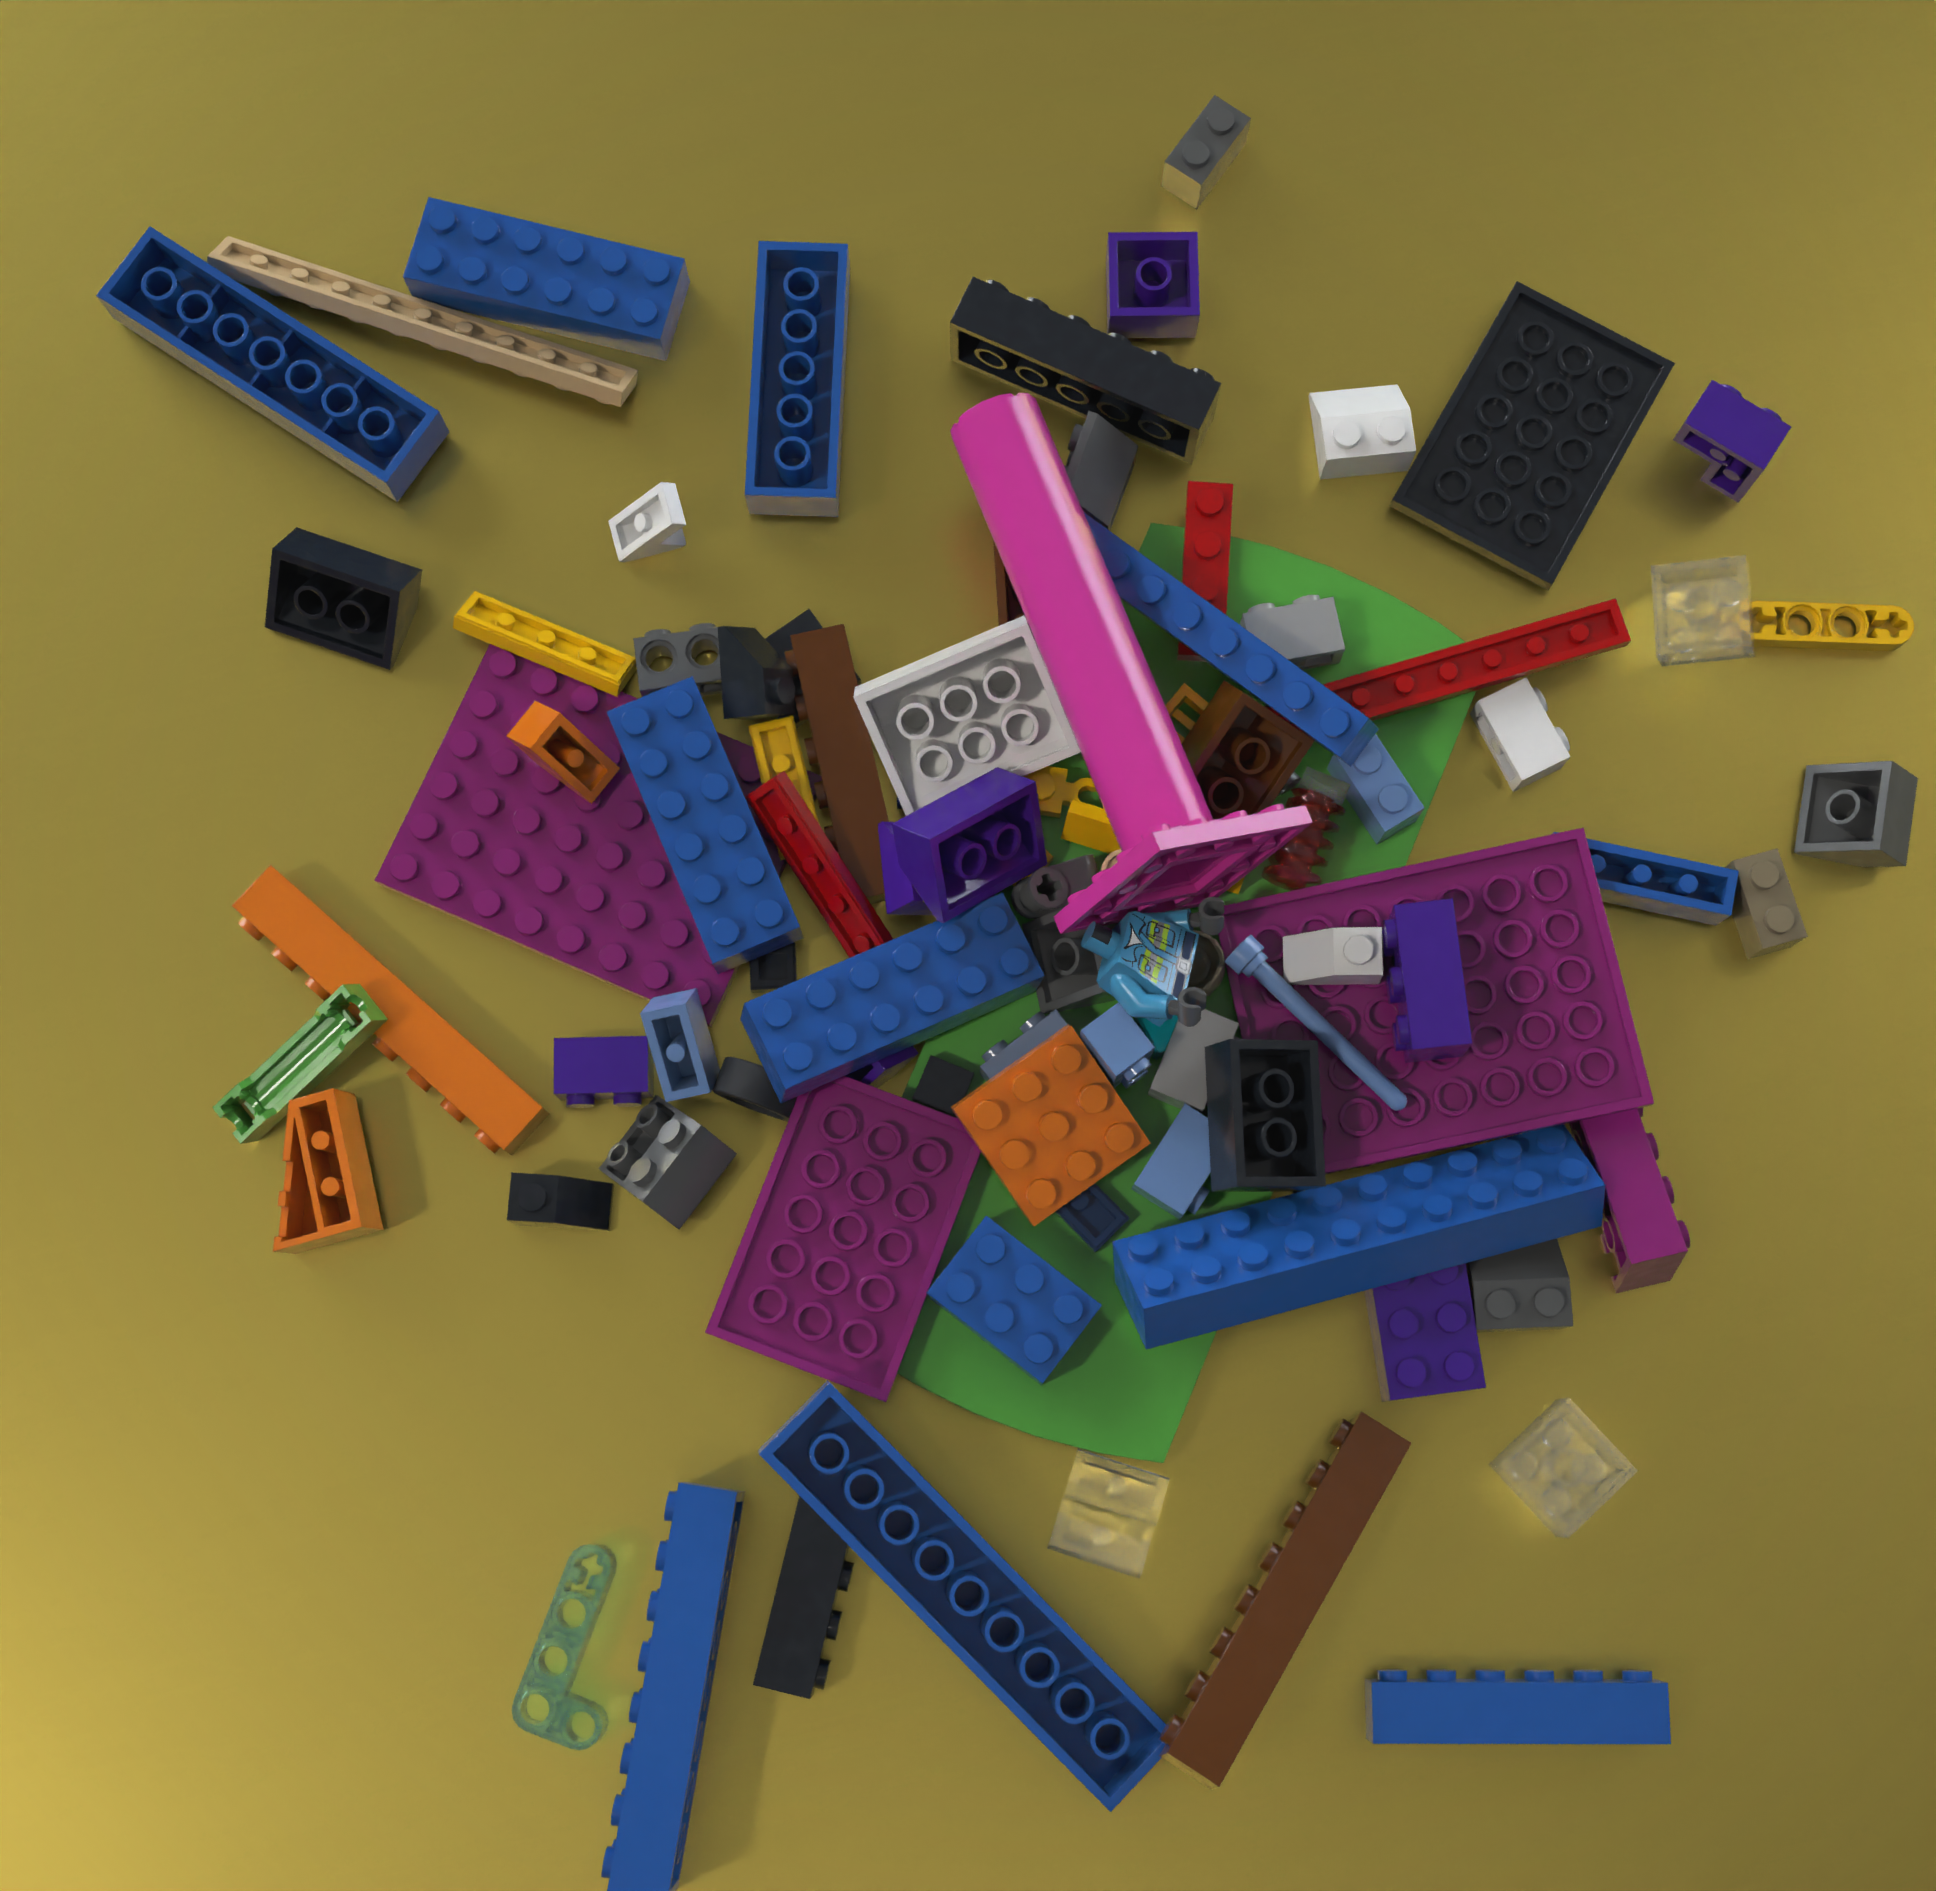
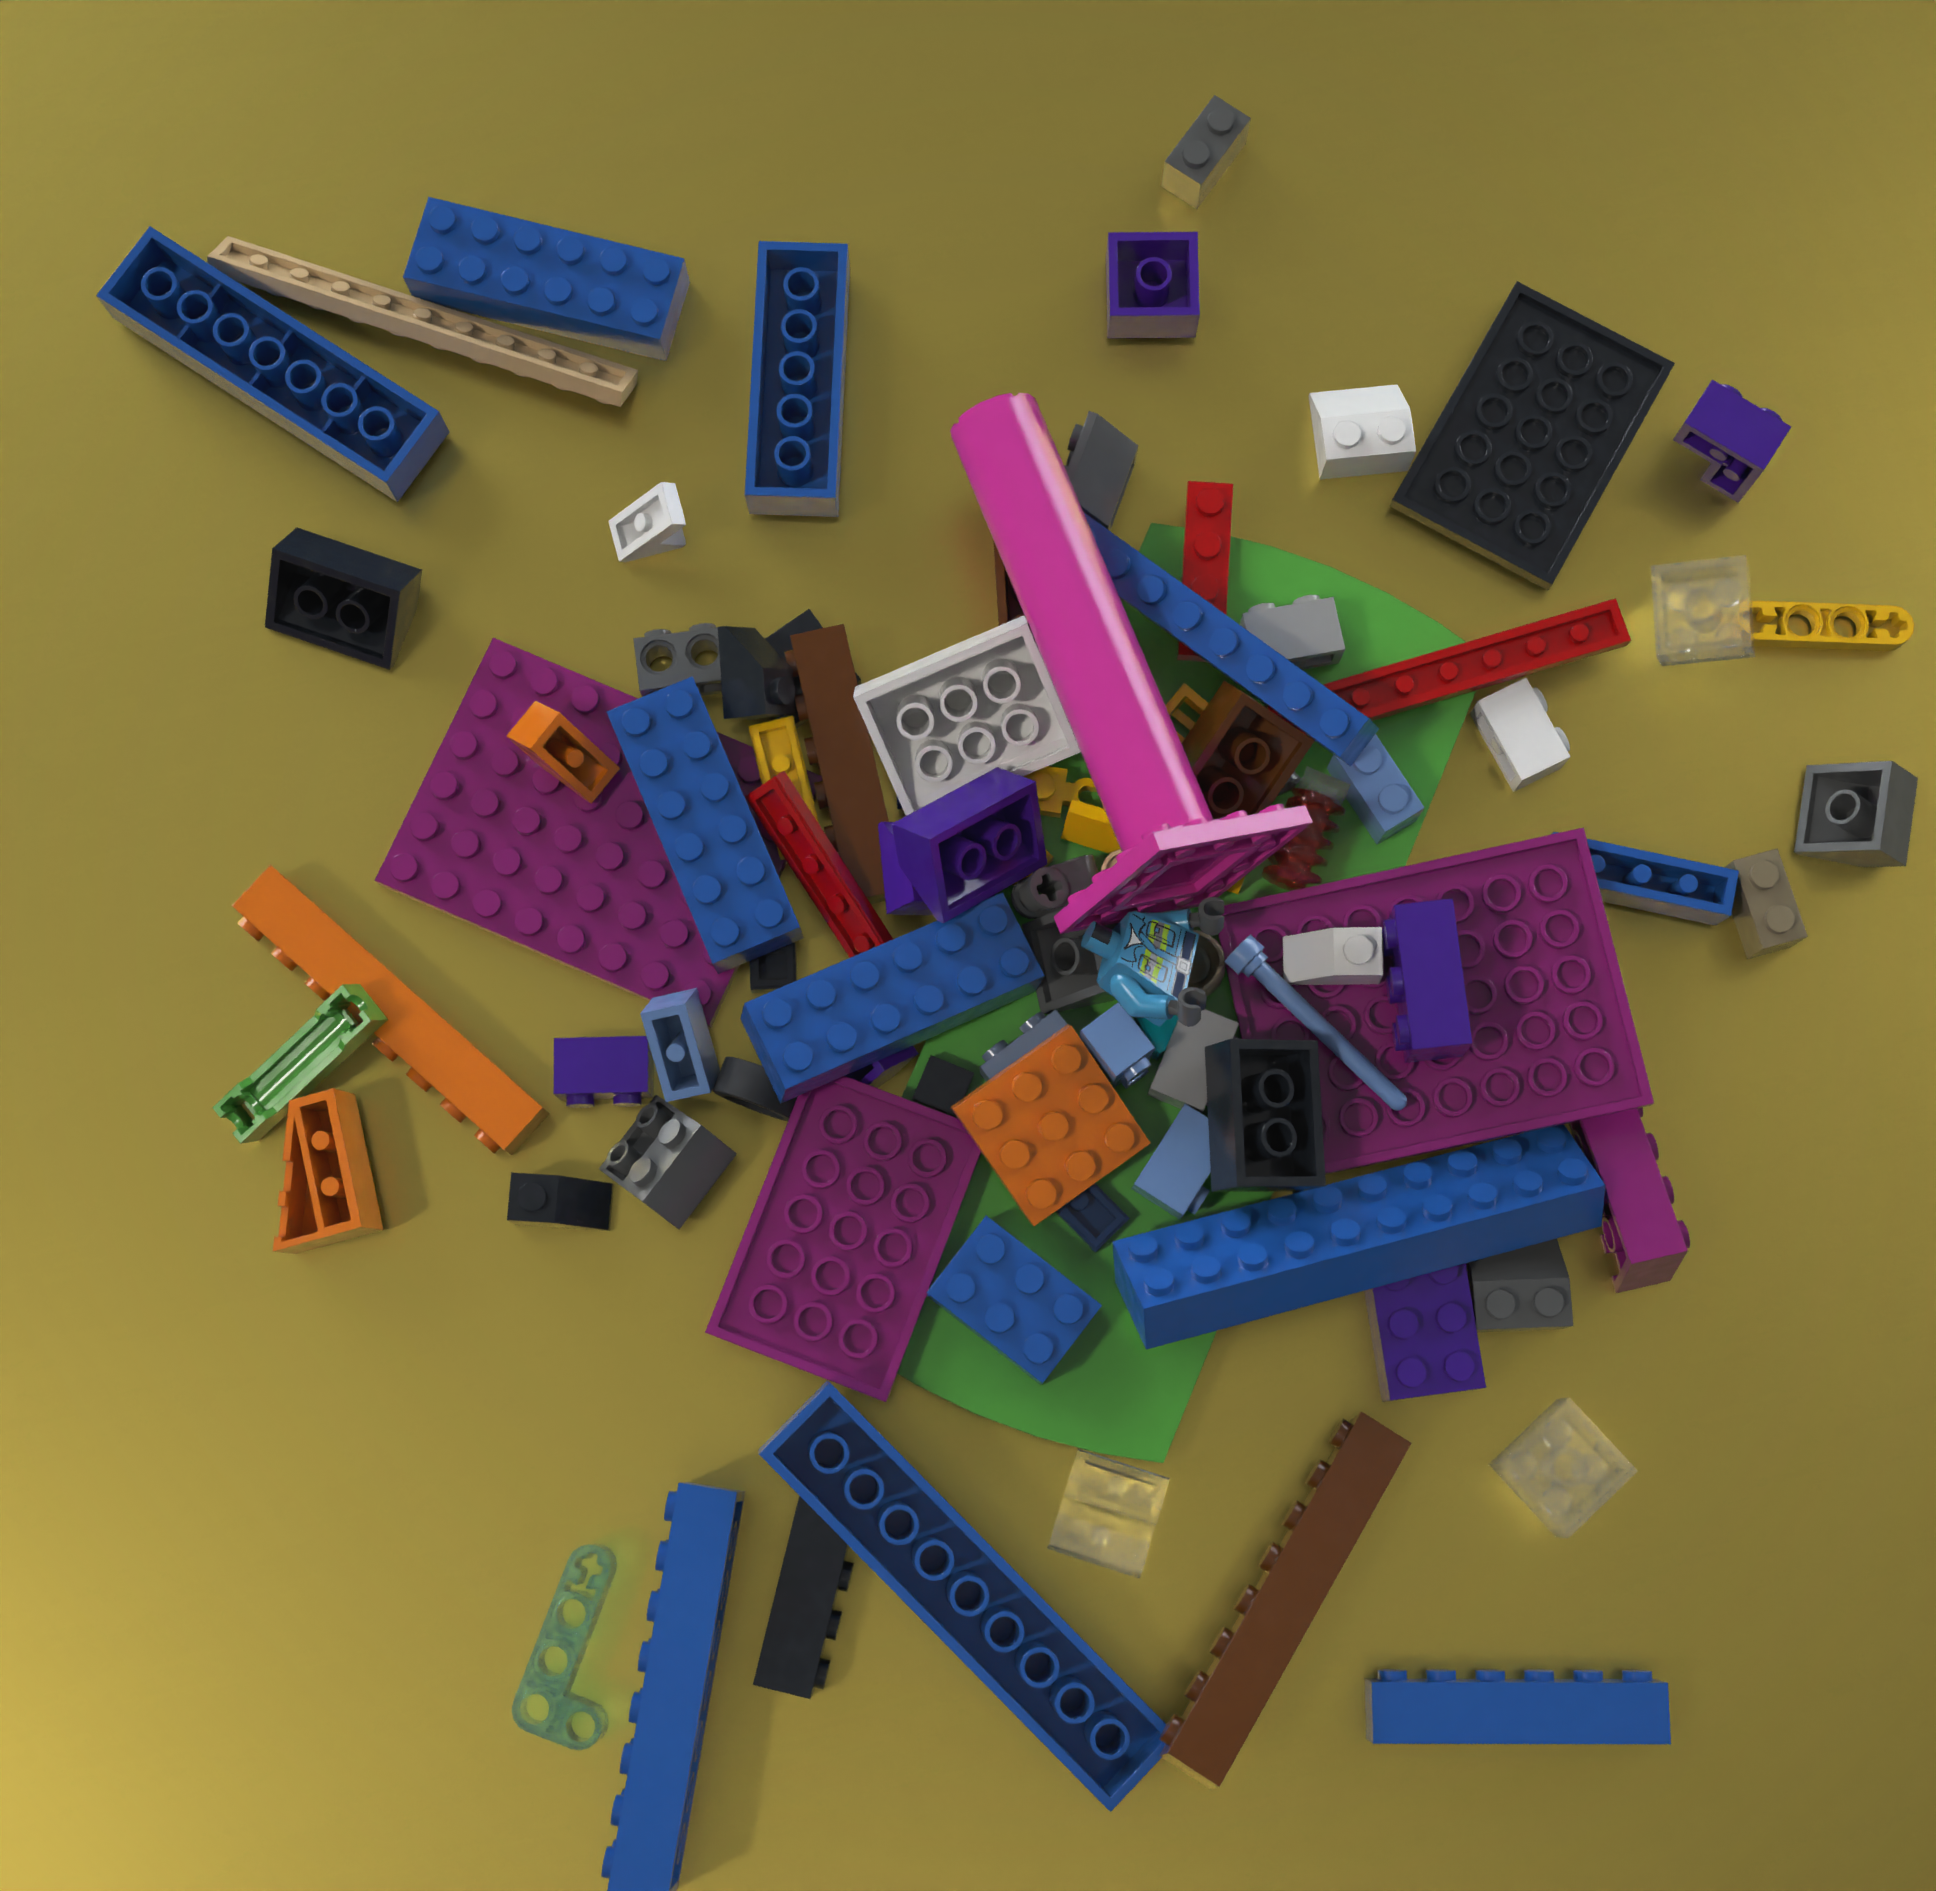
yellow tile [453,591,637,697] -> none
black brick [950,277,1221,464] -> none

